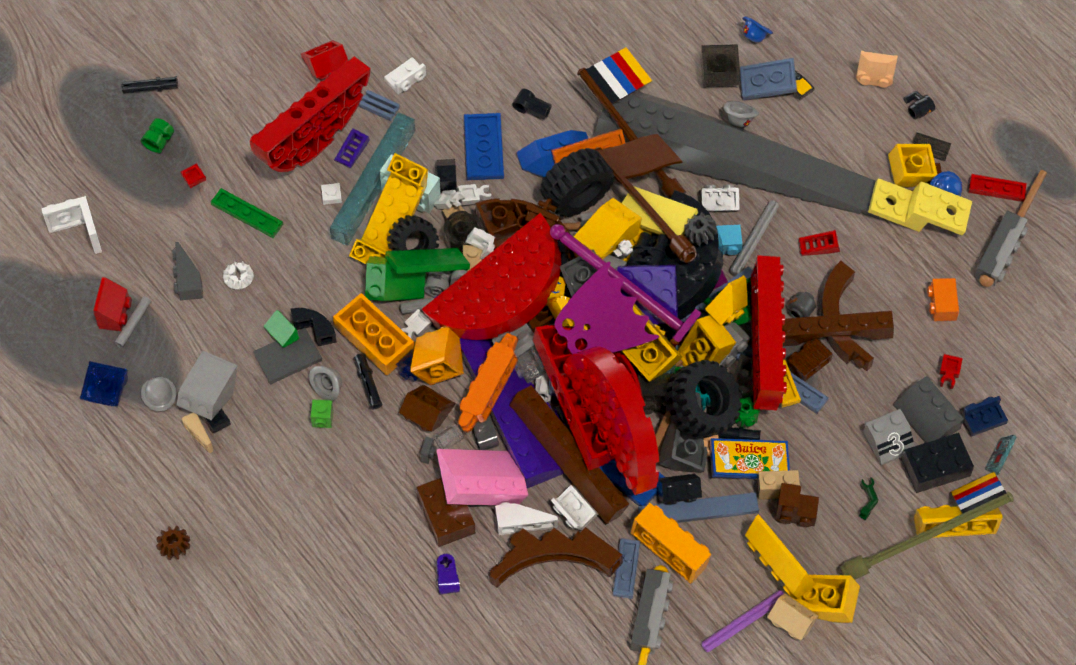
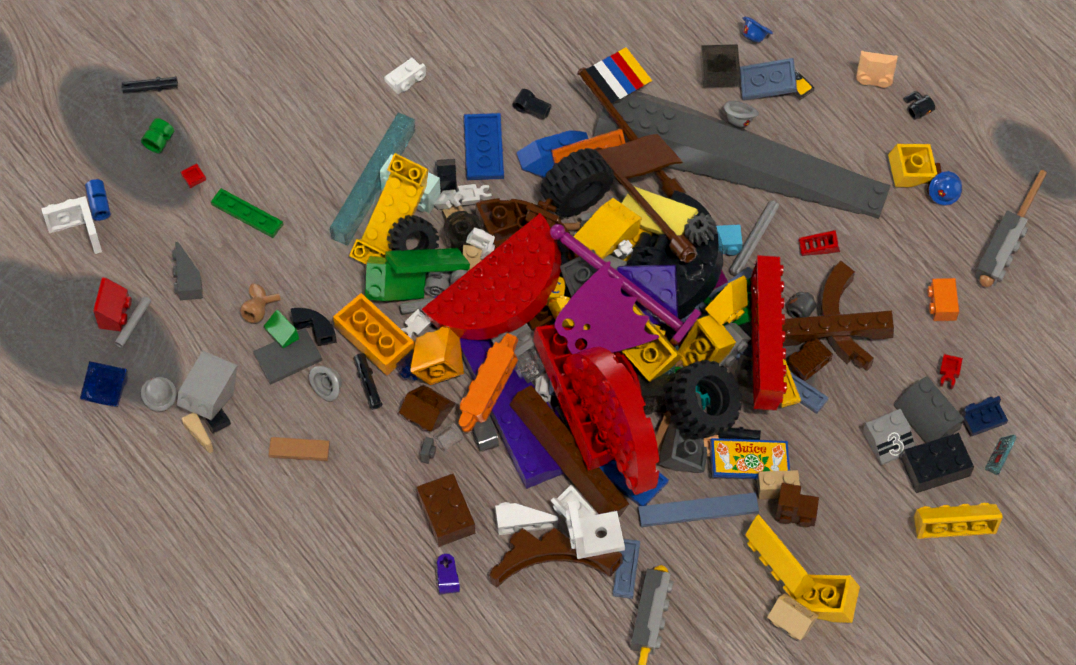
reddish brown gear [156,526,190,560] -> none
white gear [223,261,254,289] -> none
red brick [250,56,371,172] -> none
red slope [301,40,349,79] -> none
bright green brick [311,399,334,428] -> none
white plate [321,183,342,205] -> none
dark purple slope [334,128,370,168] -> none
sand blue tile [359,90,400,121] -> none
bright pink slope [437,449,528,505] -> none
light orange brick [630,503,711,584] -> none
black brick [657,474,702,505] -> none
bracket [700,185,739,211] -> none
medium lavender axle [702,590,784,652] -> none
green brick [735,397,760,428] -> none
olive flag [840,472,1014,580] -> none
dark green arm [859,477,878,520] -> none
light yellow bracket [868,178,972,235] -> none
clear smoke tile [912,132,952,161] -> none
red tile [968,174,1027,202] -> none
none -> blue pin [85,179,111,221]
none -> medium nougat piece [240,283,281,324]
none -> medium nougat tile [269,437,330,461]
none -> white bracket [565,501,625,559]

